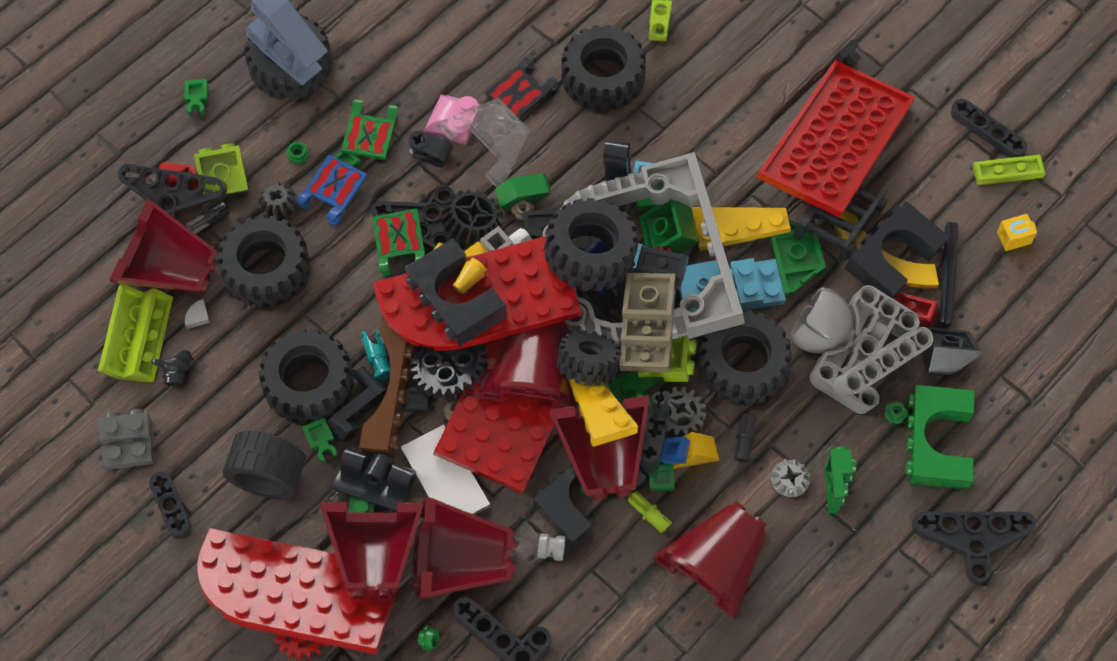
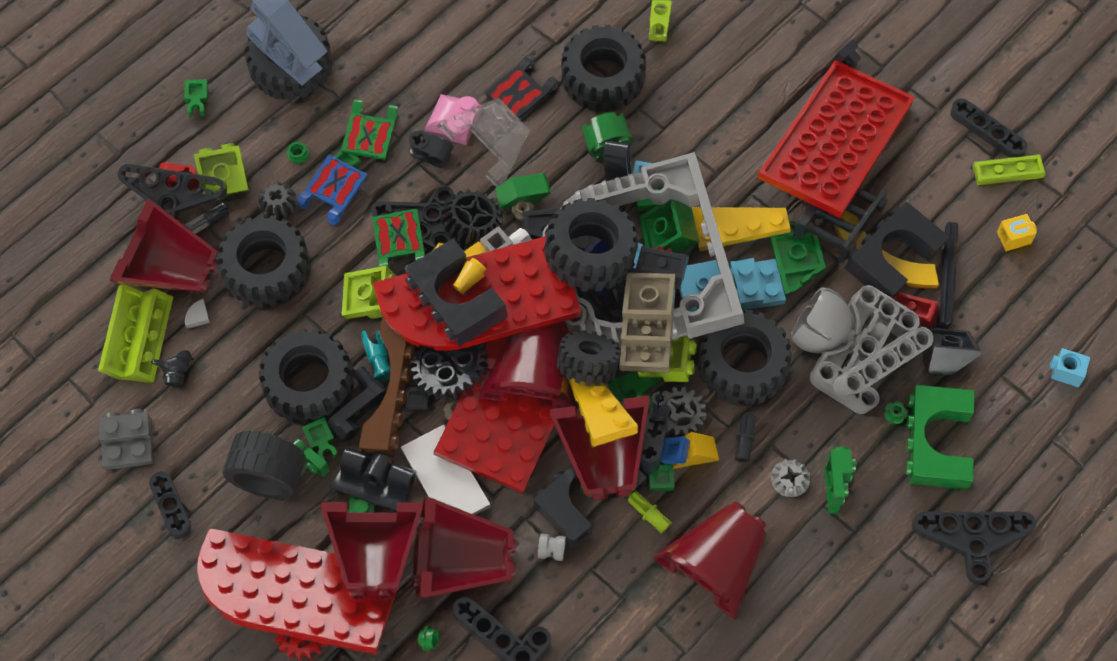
none -> green plate [293,439,330,478]
none -> lime plate [342,266,396,319]
none -> green brick [581,112,633,162]
none -> medium azure brick [1049,348,1090,387]

